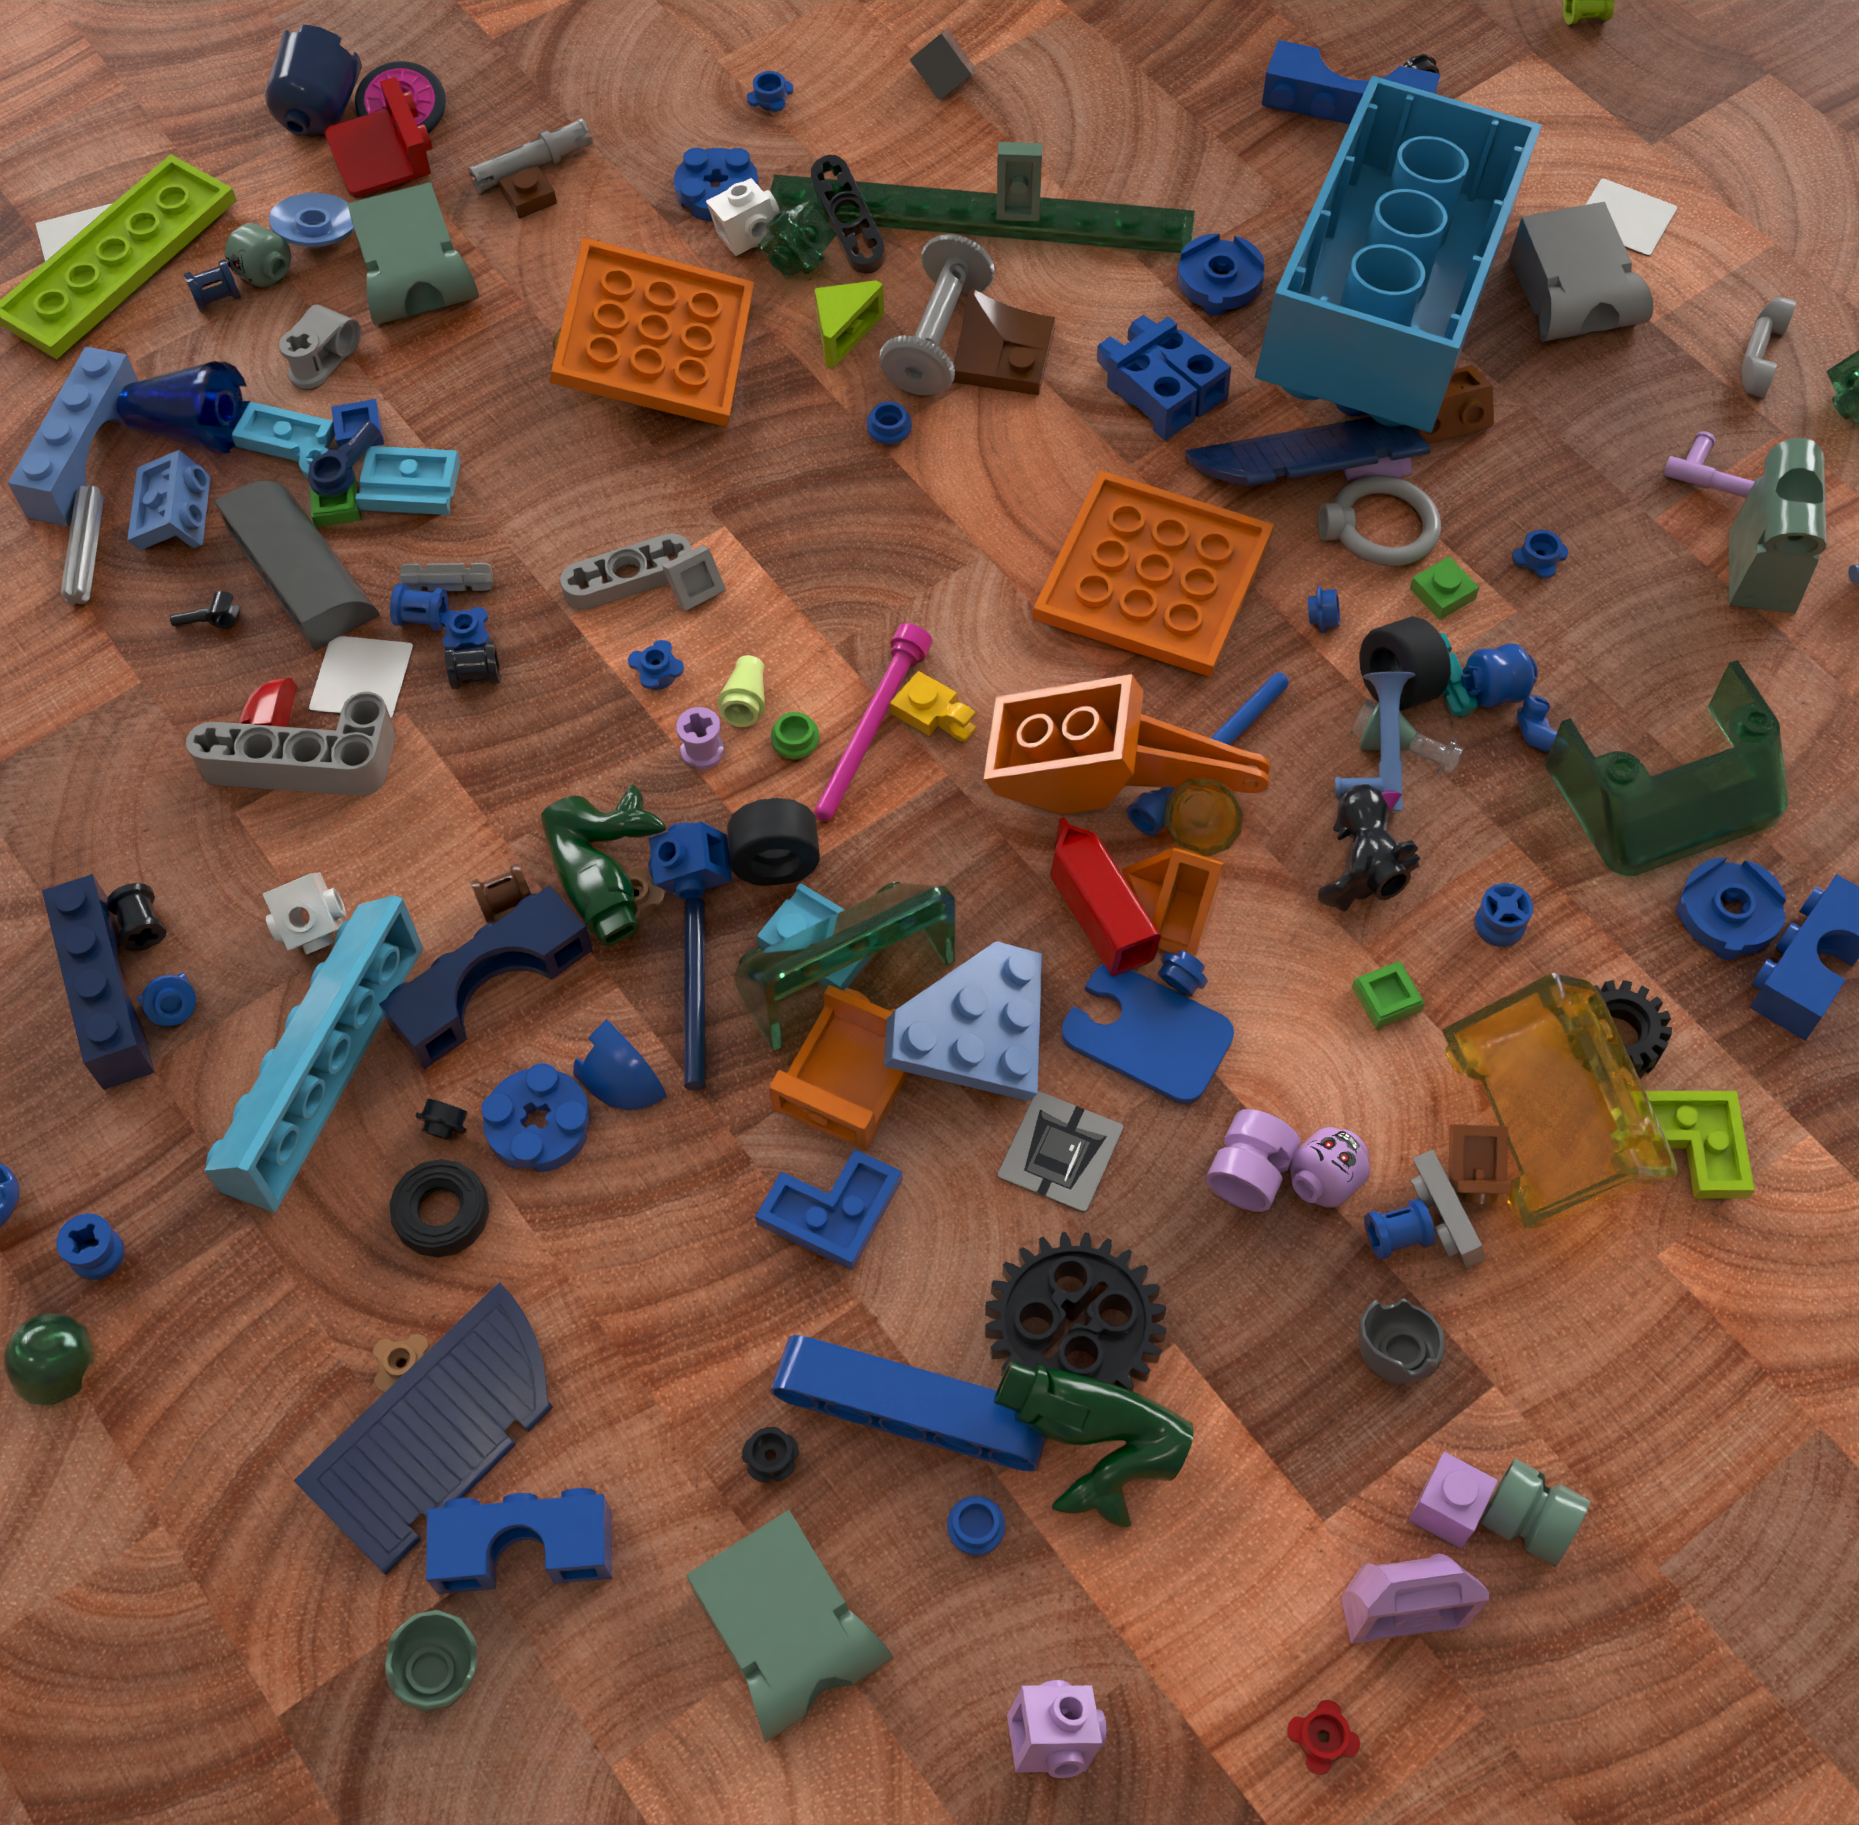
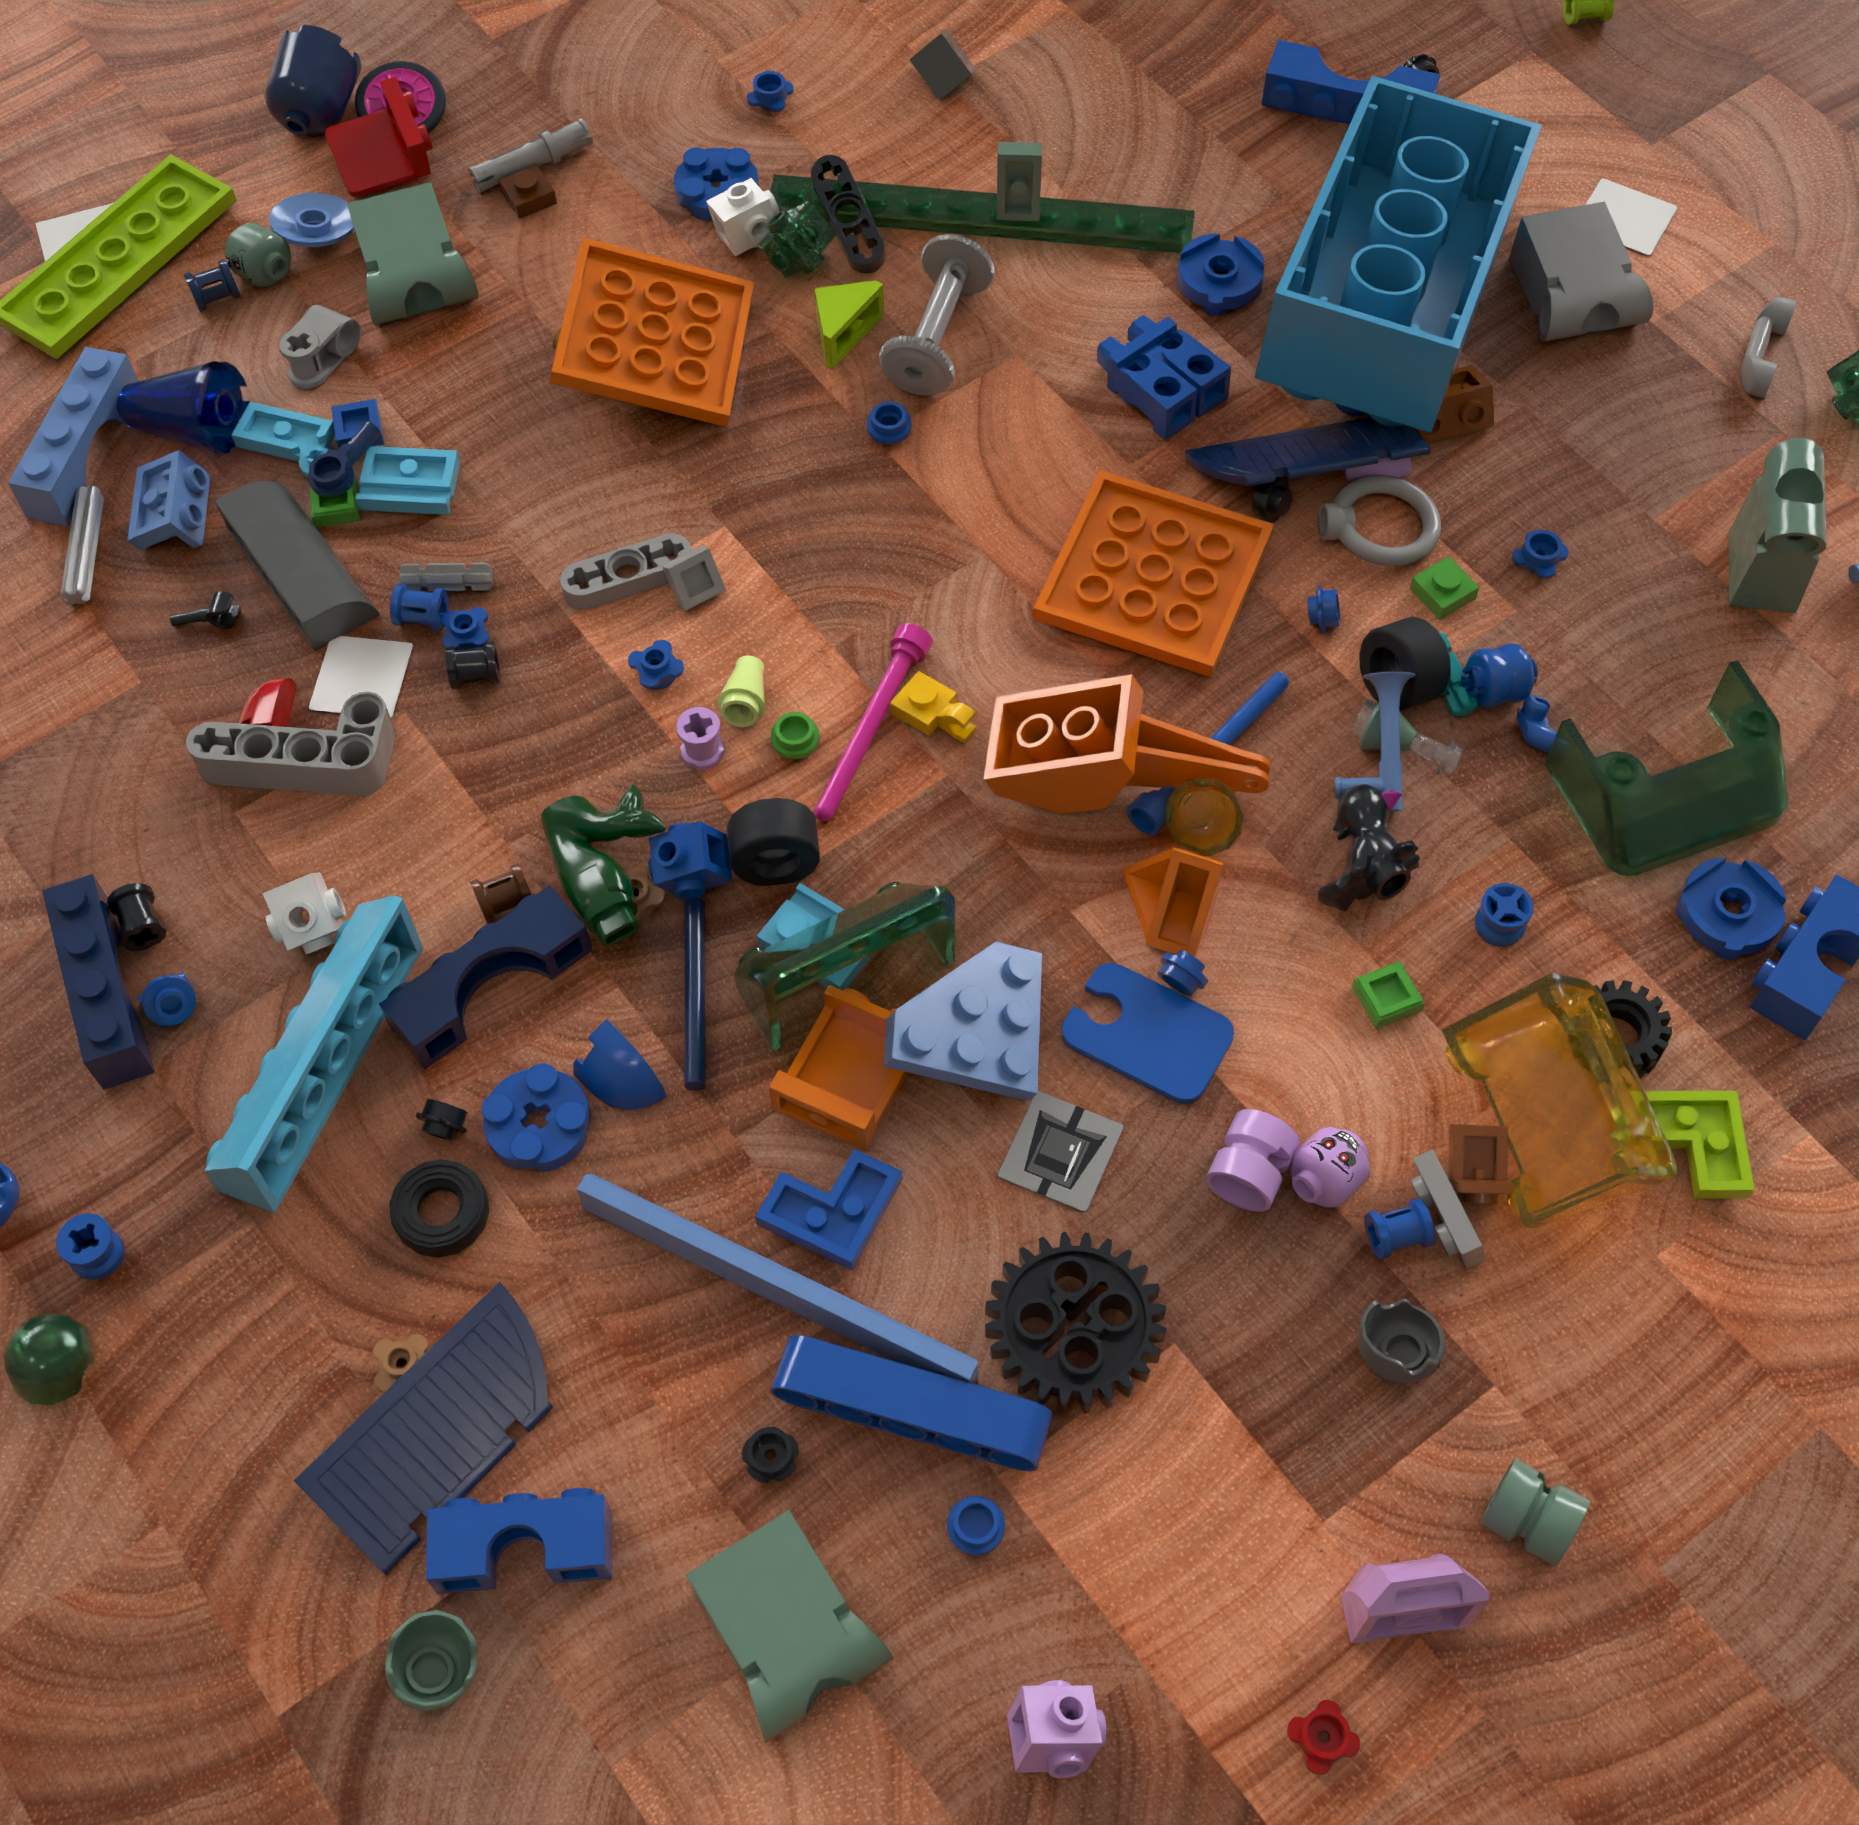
reddish brown plate [953,289,1055,395] -> none
dark green piece [993,1360,1194,1527] -> none
red piece [1050,817,1161,976] -> none
lavender brick [1408,1452,1498,1549] -> none
lavender piece [1664,431,1755,498] -> none
none -> medium blue tile [577,1173,979,1385]
none -> black plate [1252,477,1292,523]

